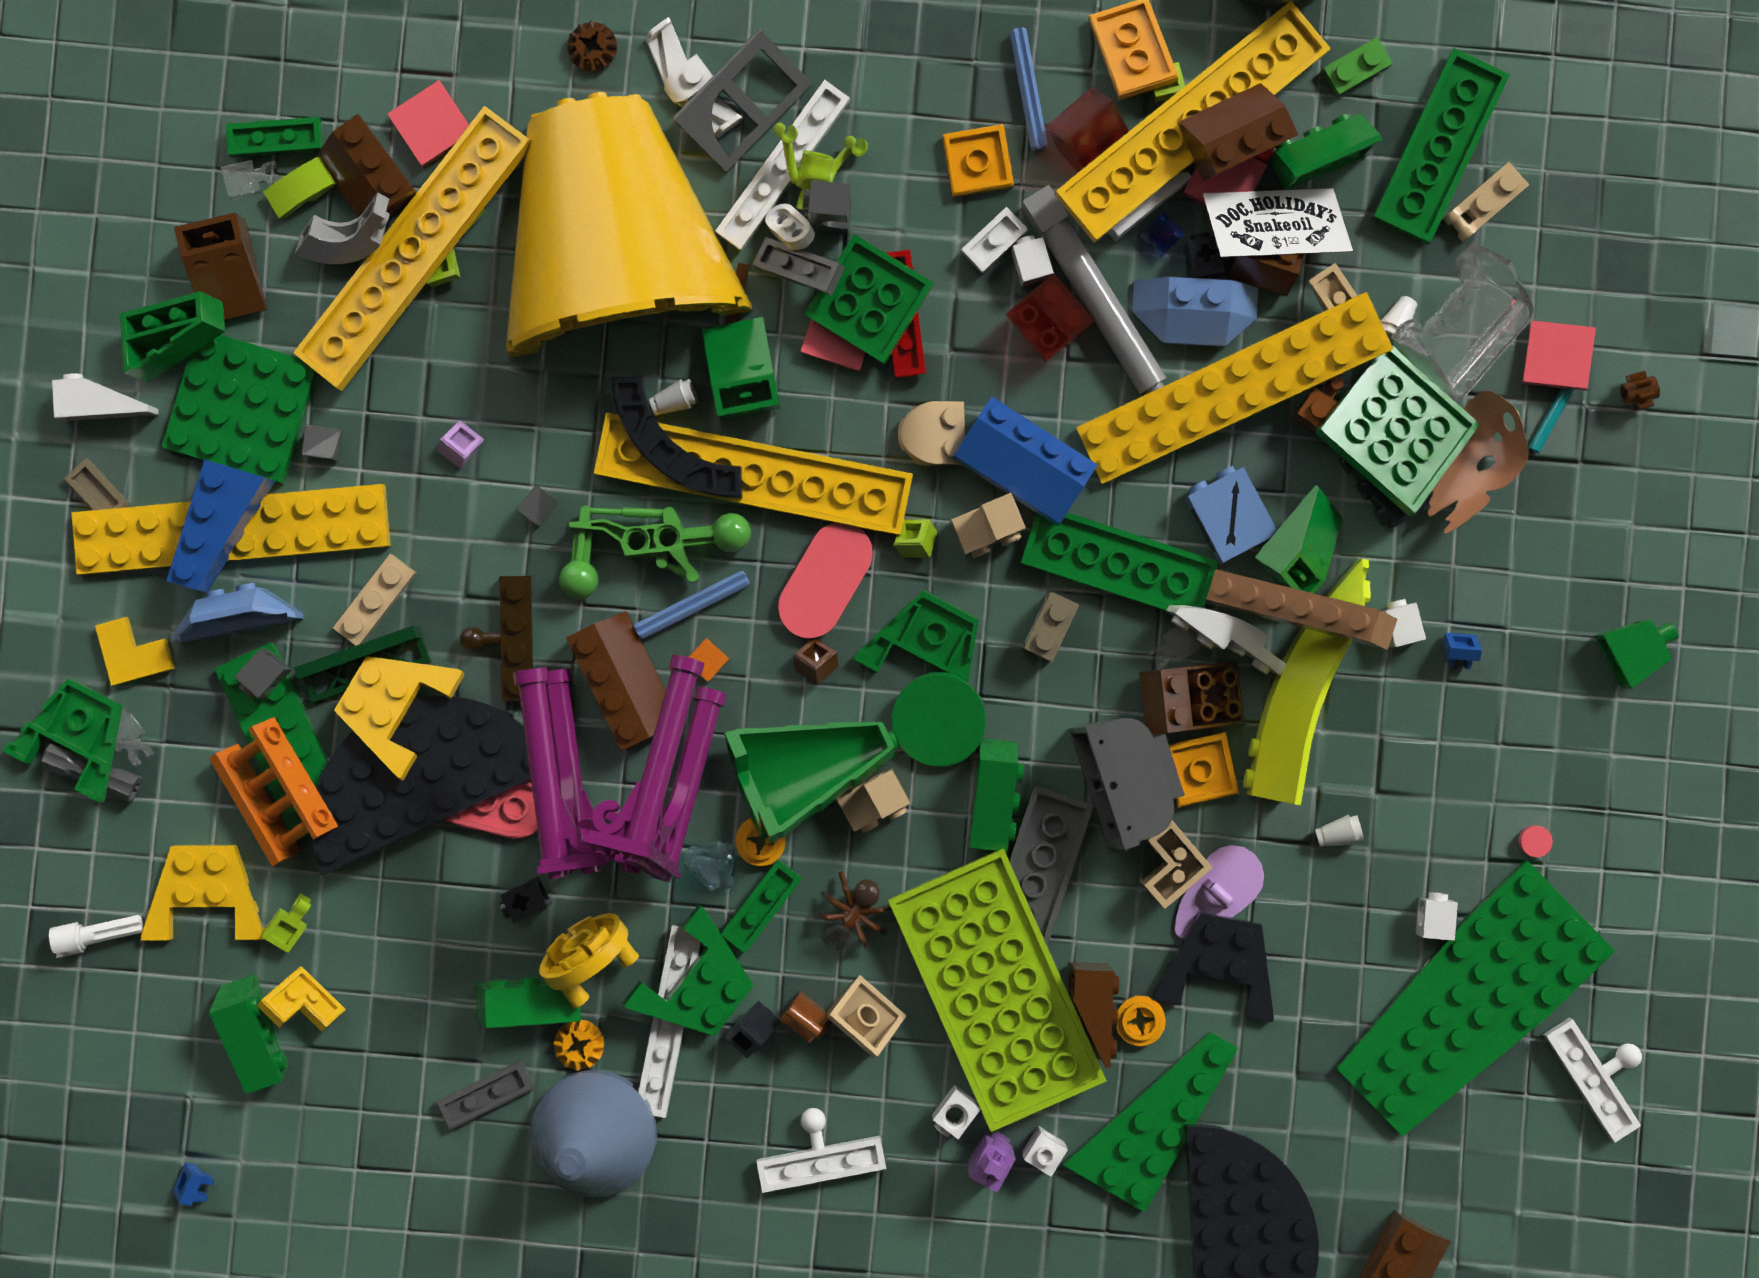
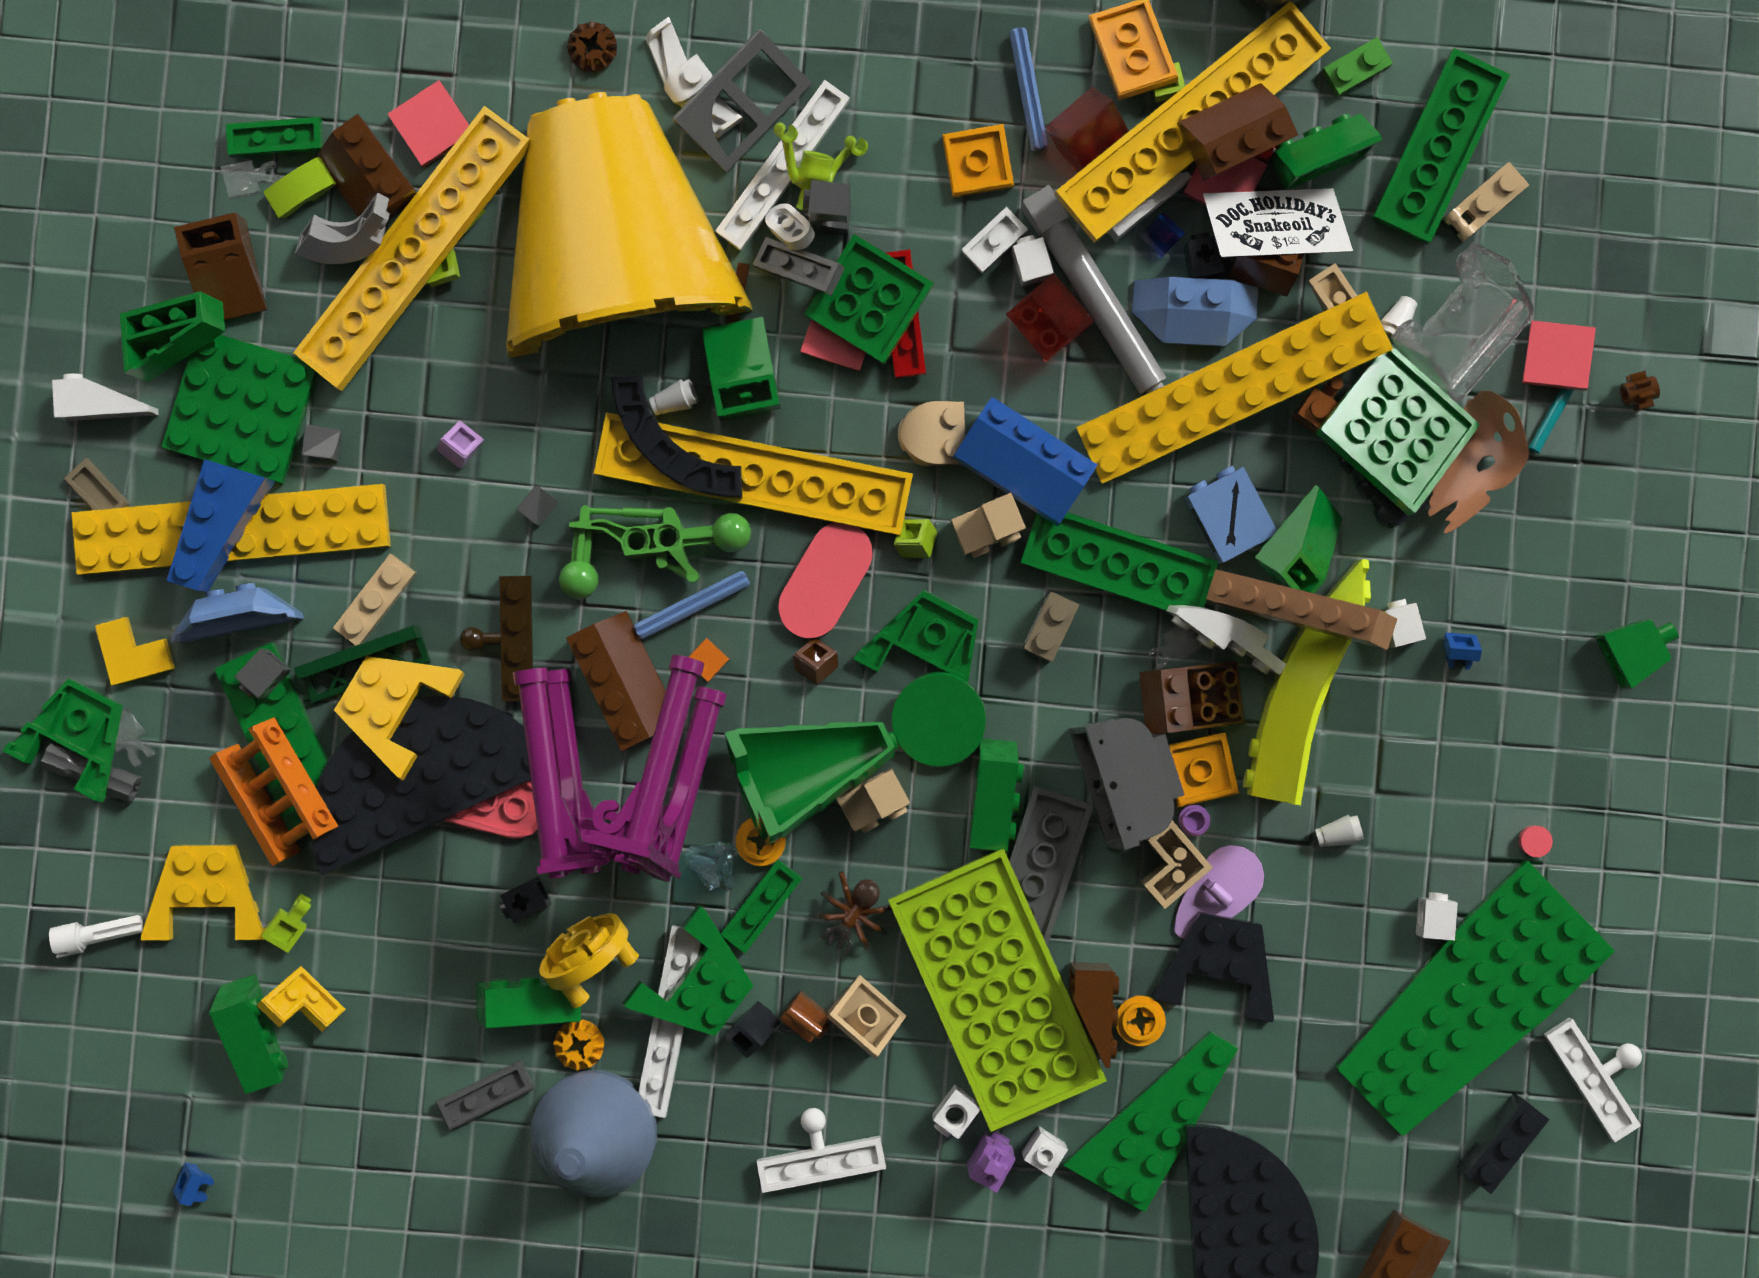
none -> medium lavender plate [1178,805,1210,836]
none -> black arch [1456,1093,1550,1194]

